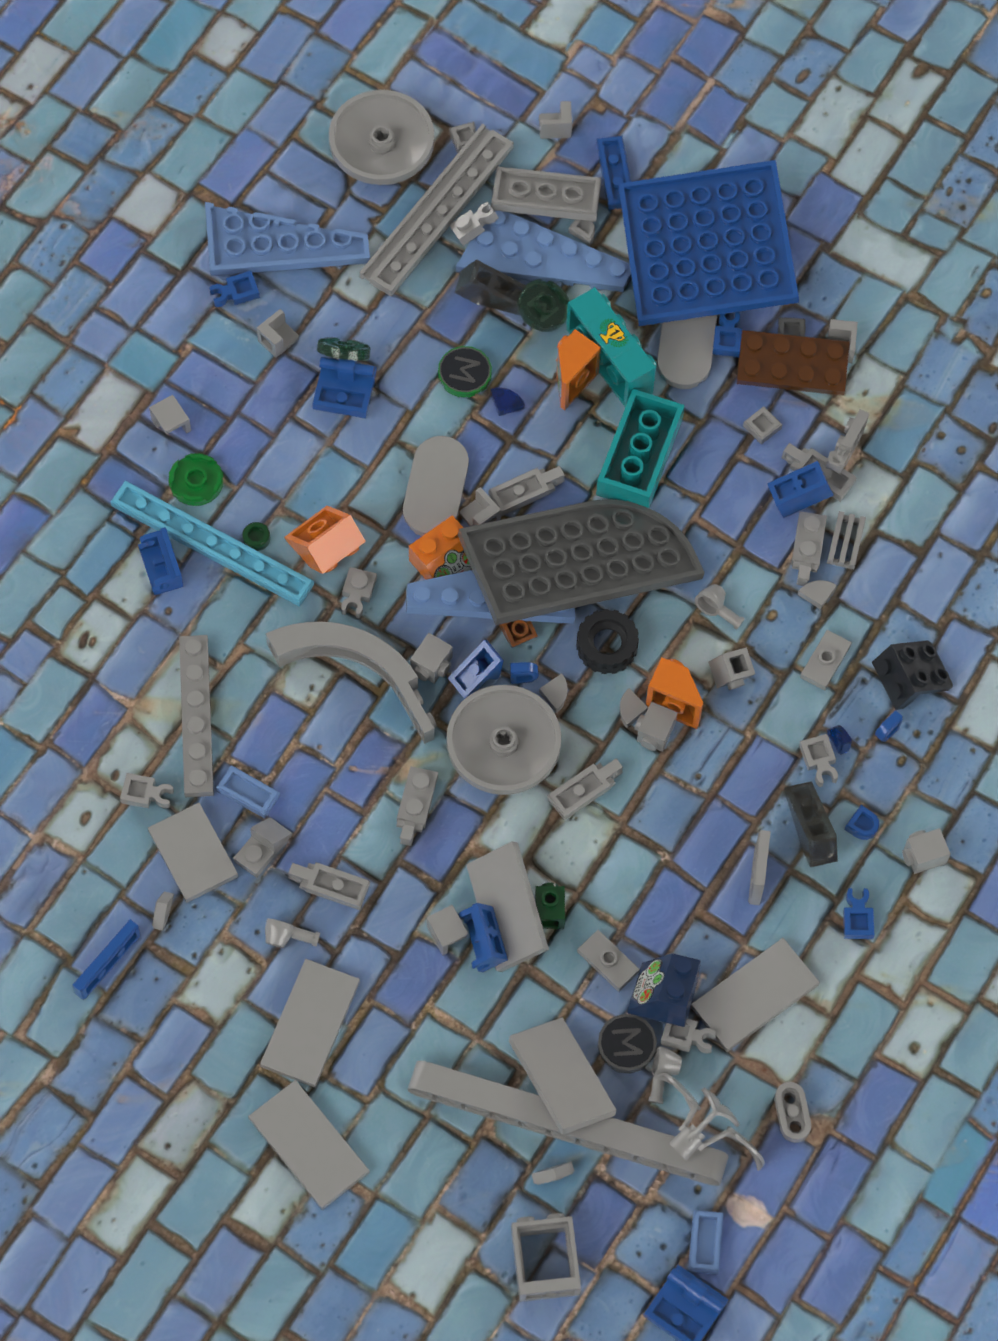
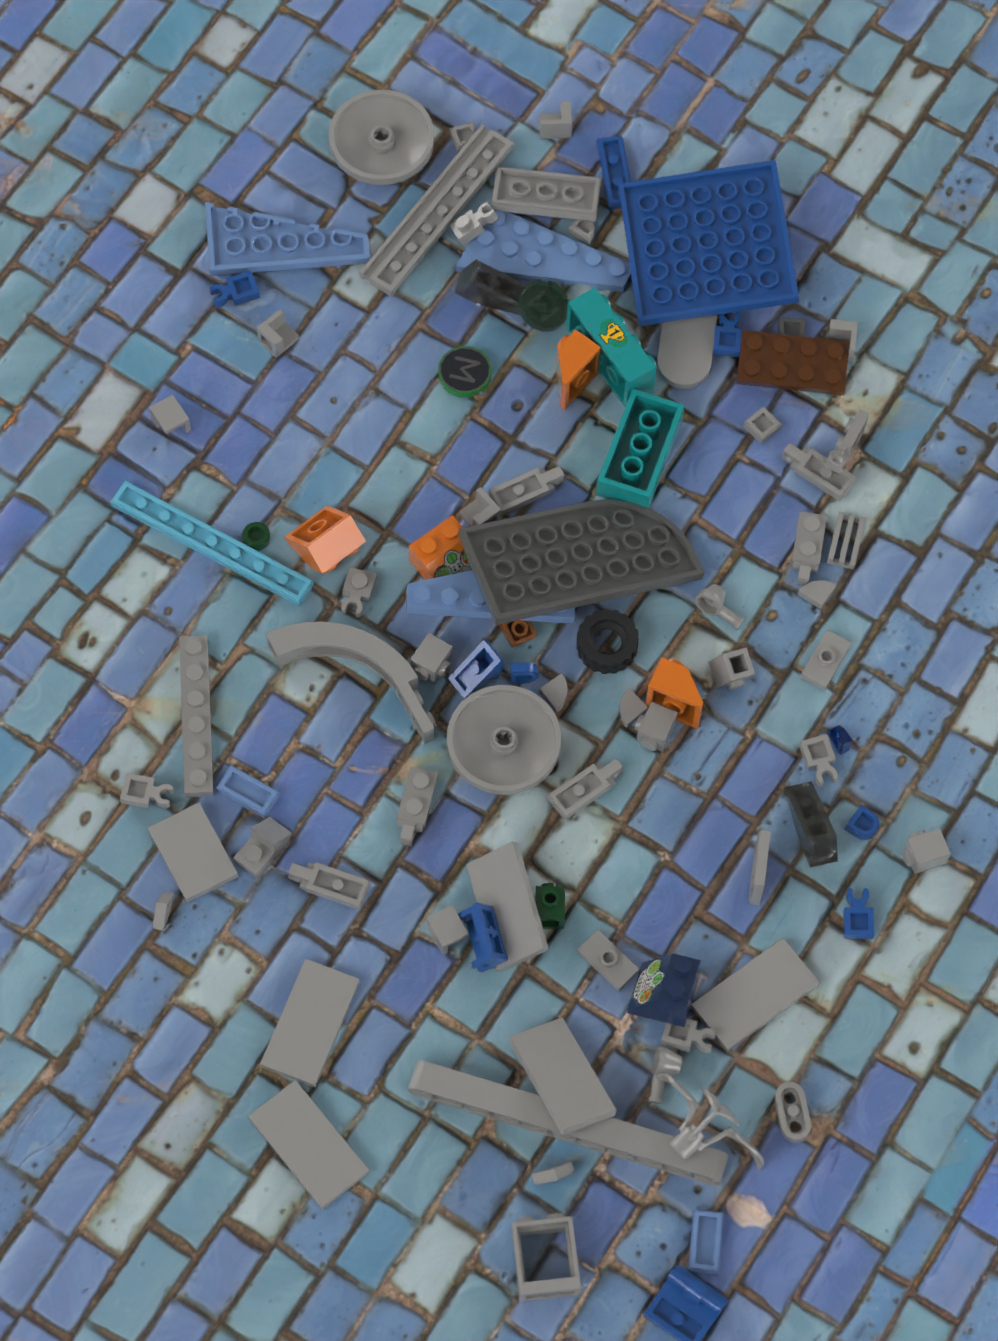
blue tile [72,919,140,1000] -> none
blue hinge [138,527,184,596] -> none
green tile [168,453,223,506] -> none
light grey bar [265,919,320,948] -> none
blue plate [312,357,377,418] -> none
tile [316,337,371,360] -> none
light grey tile [403,436,469,536] -> none
clear blue tile [490,388,525,416] -> none
black tile [598,1014,657,1074] -> none
blue hinge [767,461,834,518] -> none
black bracket [872,640,953,710] -> none
blue tile [875,710,903,742] -> none

